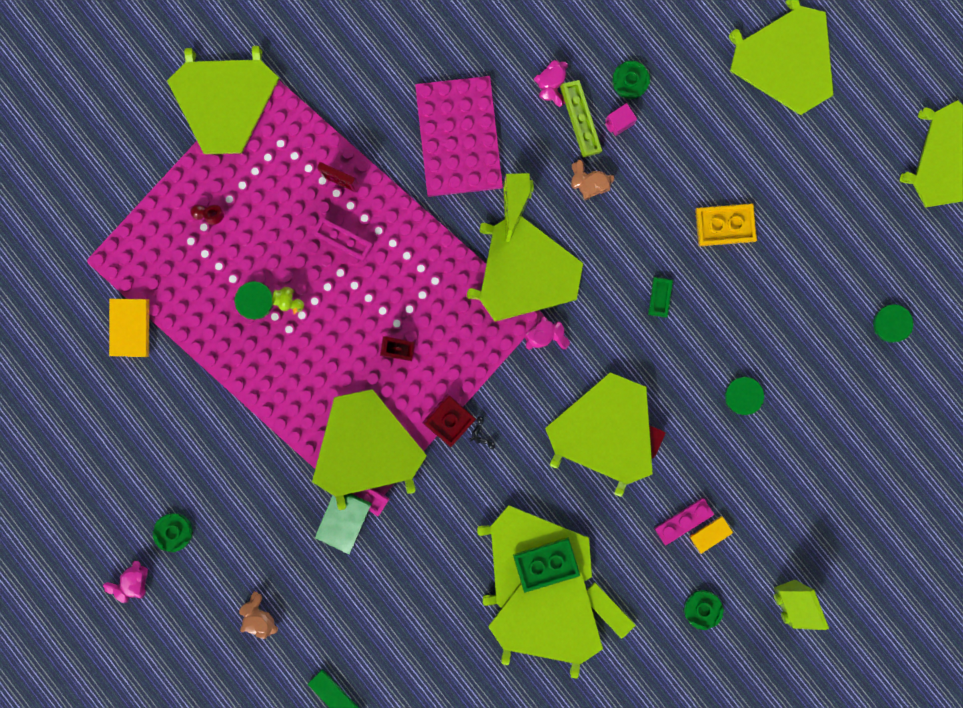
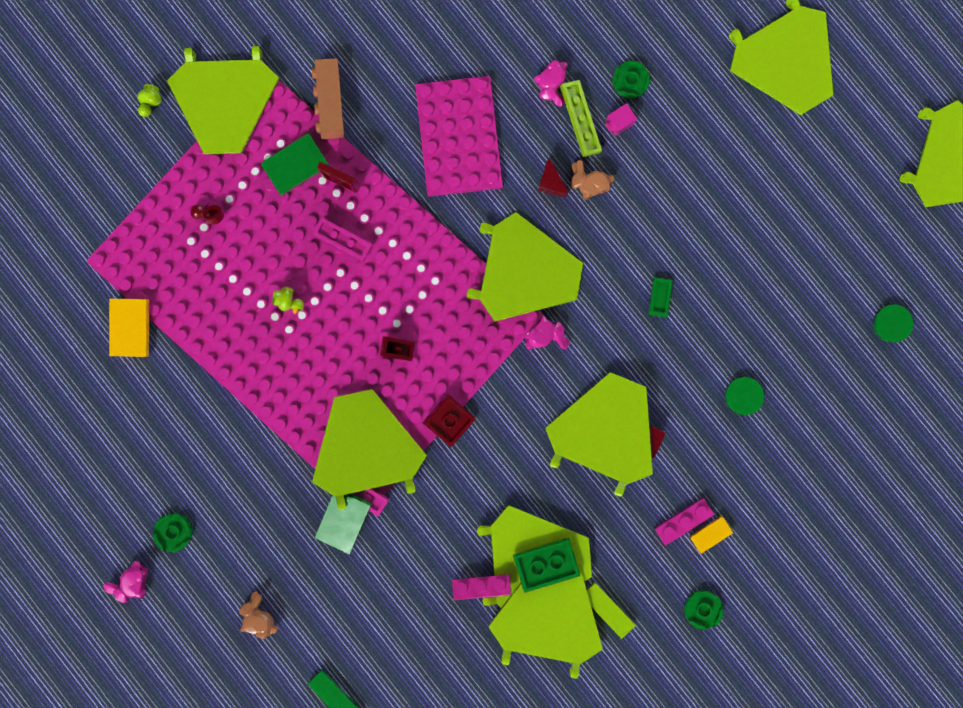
green tile [234,281,273,320] -> none
black piece [469,416,495,449] -> none
lime slope [503,173,534,242] -> none
yellow tile [695,203,757,246] -> none
lime slope [774,580,829,630] -> none
none -> lime animal [137,84,162,117]
none -> green tile [260,133,329,196]
none -> nougat brick [312,58,344,139]
none -> dark pink plate [452,574,512,600]
none -> dark red slope [538,159,568,198]

